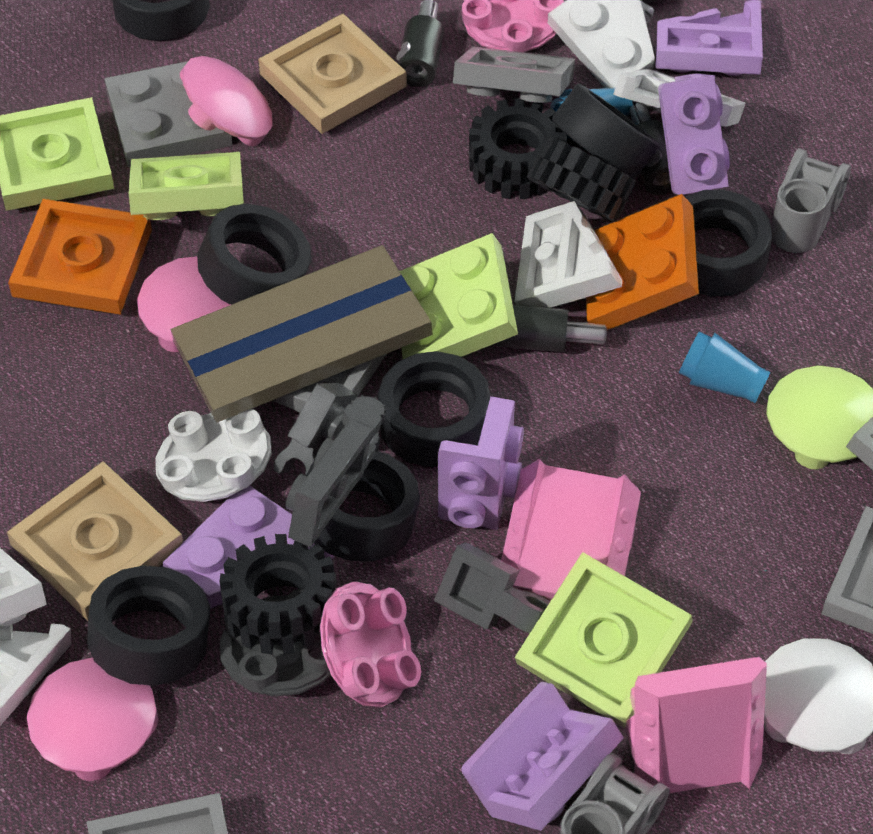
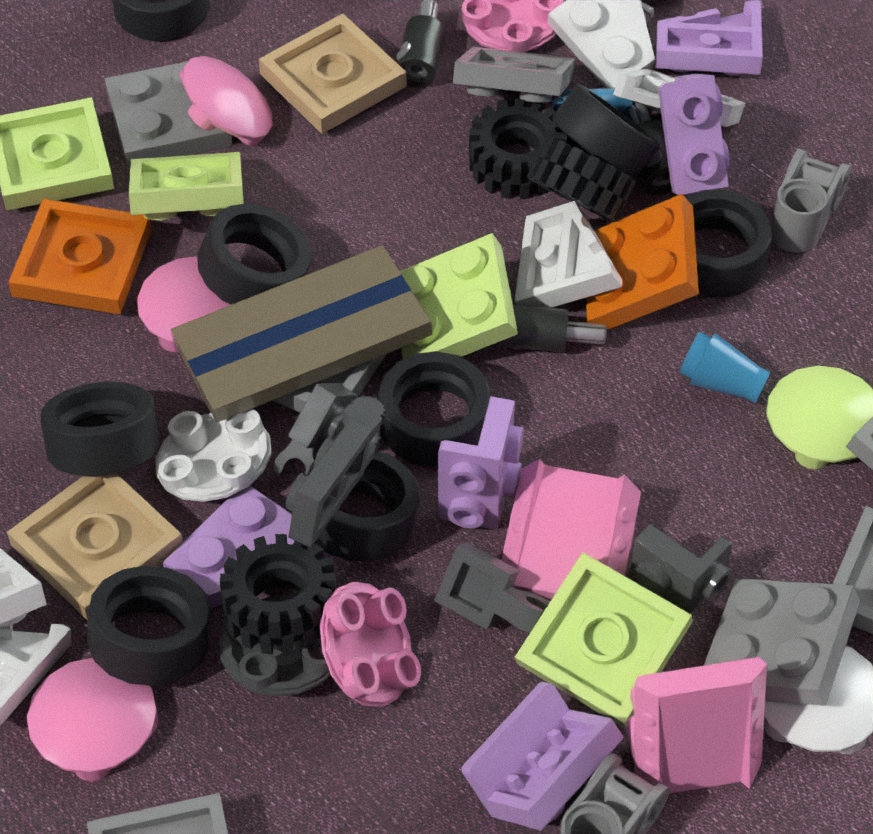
none -> black tyre [41,381,159,476]
none -> dark grey bracket [630,524,732,614]
none -> light grey plate [704,578,860,706]

